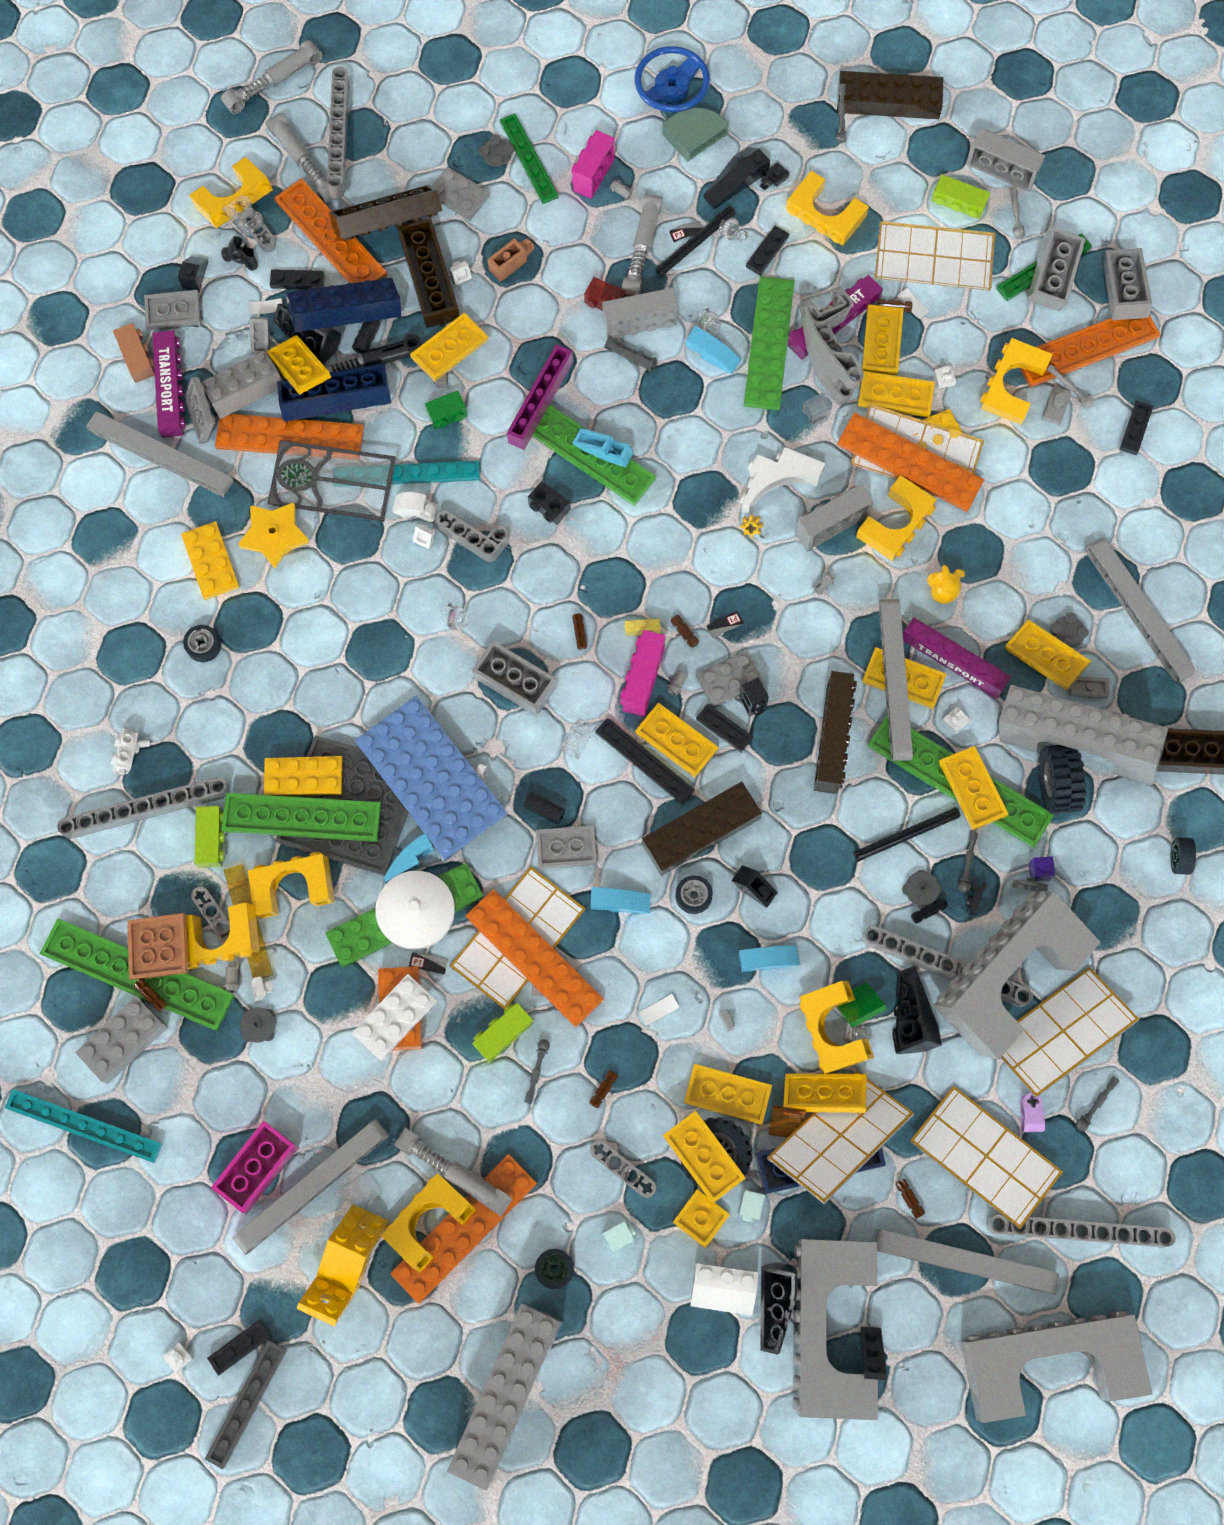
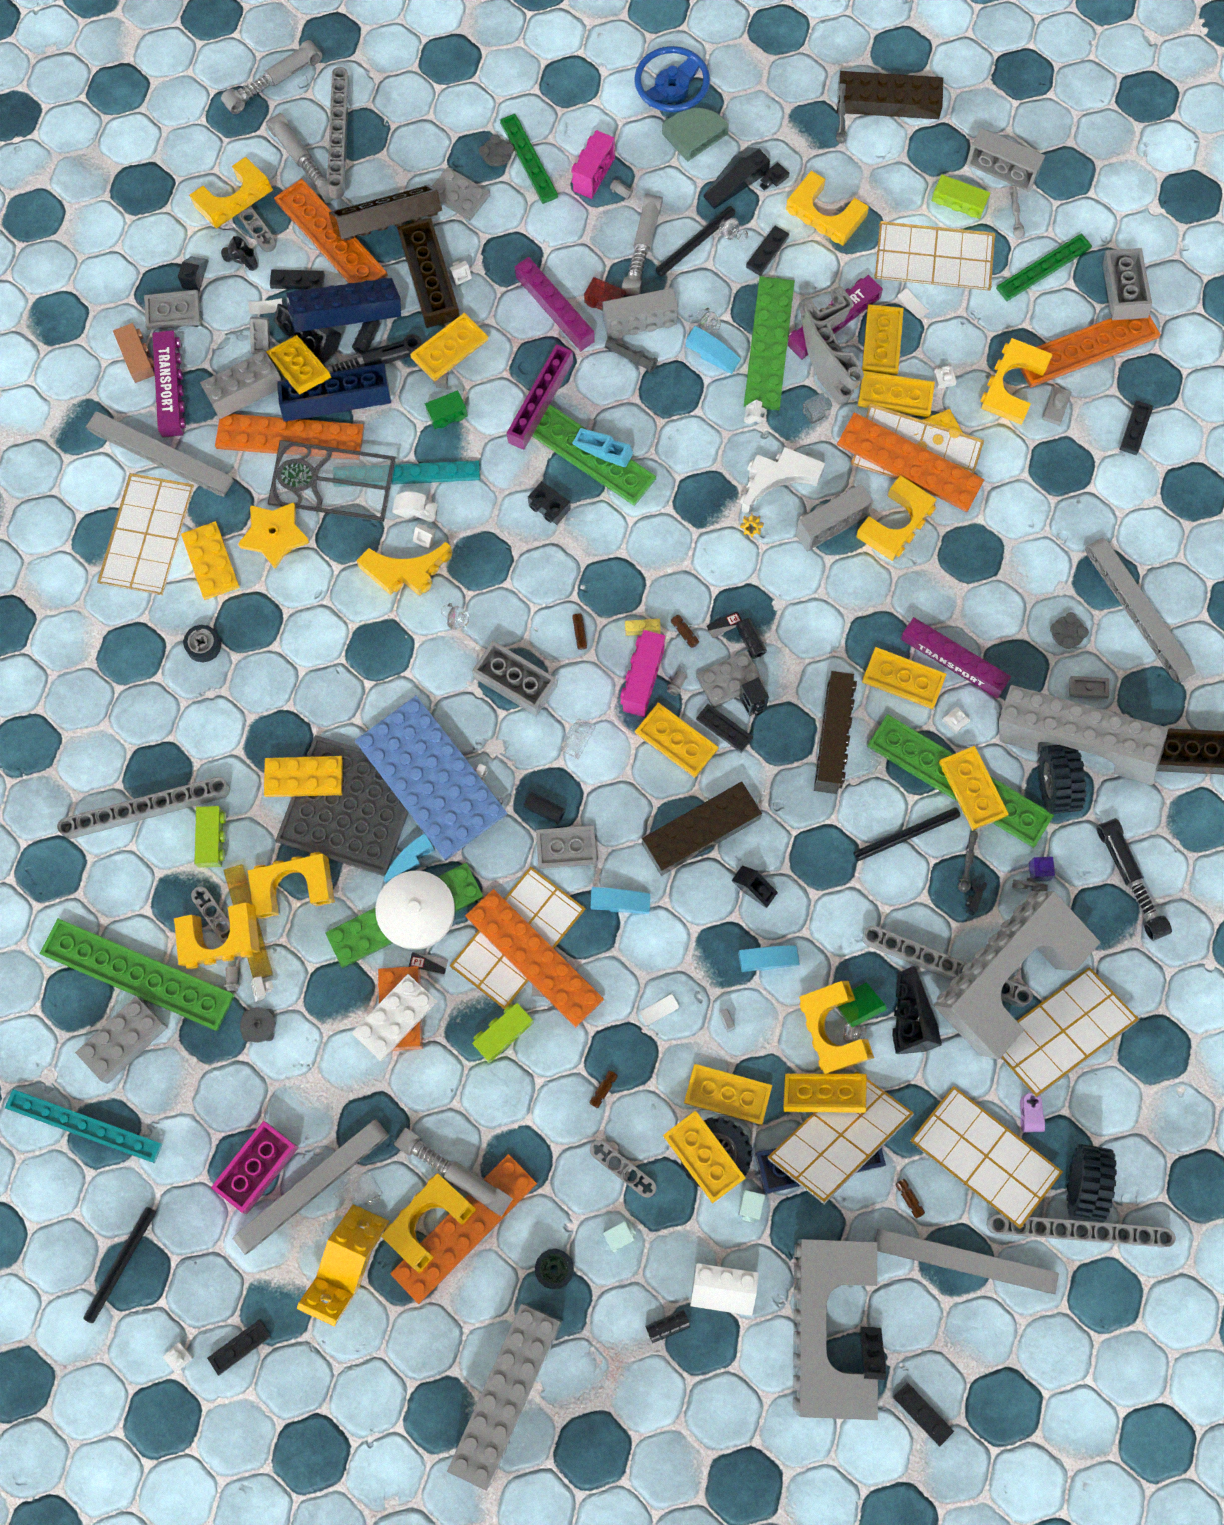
white brick [110,728,150,775] -> none
nougat plate [127,913,189,980] -> none
reddish brown axle [134,979,167,1012] -> none
light grey plate [184,377,215,444] -> none
dark grey plate [205,1340,288,1470] -> none
bright green plate [221,793,381,842] -> none
clear brick [222,194,264,238] -> none
light grey beam [436,510,509,562] -> none
nougat hinge [487,238,535,282] -> none
dark grey piece [524,1039,550,1104] -> none
black tile [595,718,695,805] -> none
sticker [669,221,703,242] -> none
yellow tile [673,1189,730,1248] -> none
wheel [675,875,713,914] -> none
black wedge [760,1262,797,1355] -> none
clear orange piece [768,1105,806,1138] -> none
light grey pin [812,571,835,595] -> none
reddish brown axle [877,299,913,312] -> none
light grey beam [879,599,913,761] -> none
dark grey piece [902,870,942,909] -> none
black axle [911,898,948,924] -> none
yellow hair [927,565,965,604] -> none
light grey arch [960,1311,1153,1423] -> none
yellow plate [1005,619,1091,691] -> none
light grey brick [1027,227,1086,311] -> none
light grey piece [1047,364,1094,408] -> none
dark grey piece [1076,1076,1120,1131] -> none
black wheel [1170,837,1196,875] -> none
none -> black axle [83,1207,156,1323]
none -> clear piece [97,473,194,596]
none -> yellow arch [356,542,452,596]
none -> magenta brick [515,257,595,352]
none -> black axle [645,1310,691,1344]
none -> black axle [736,618,767,659]
none -> white tile [744,400,766,424]
none -> black plate [893,1383,954,1447]
none -> black wheel [1066,1144,1117,1223]
none -> black piece [1096,818,1172,941]

